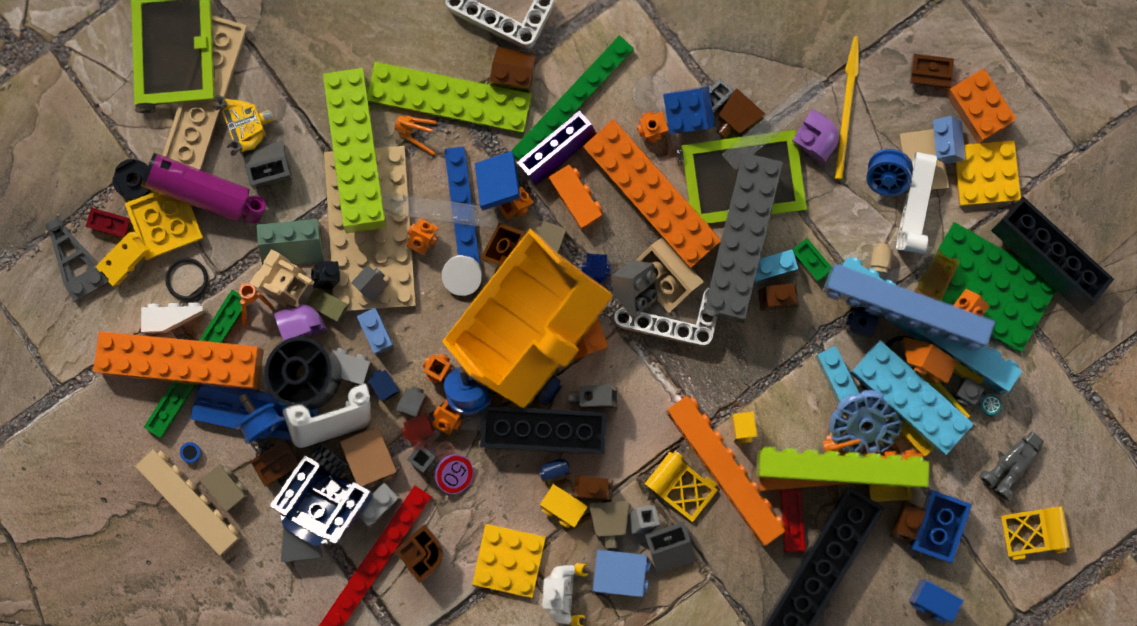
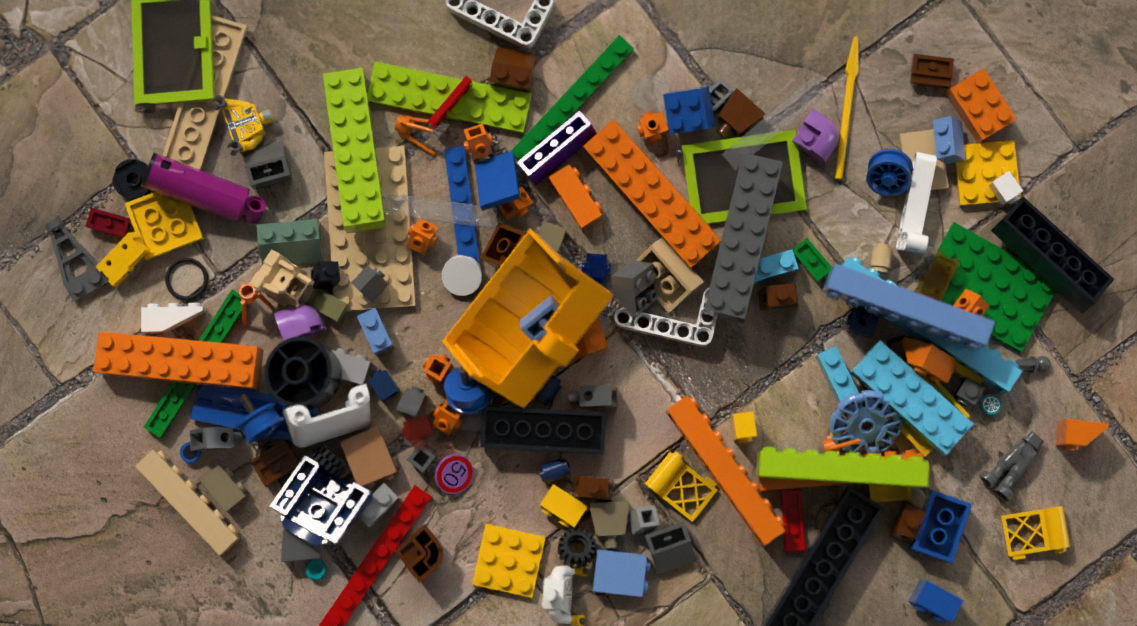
none -> dark grey torso [190,427,242,451]
none -> teal tile [305,559,327,580]
none -> red tile [427,75,473,130]
none -> orange brick [463,124,494,160]
none -> medium blue brick [520,295,560,341]
none -> black tyre [558,528,596,569]
none -> white brick [988,171,1023,205]
none -> dark grey axle [1016,356,1051,373]
none -> orange slope [1056,419,1109,451]

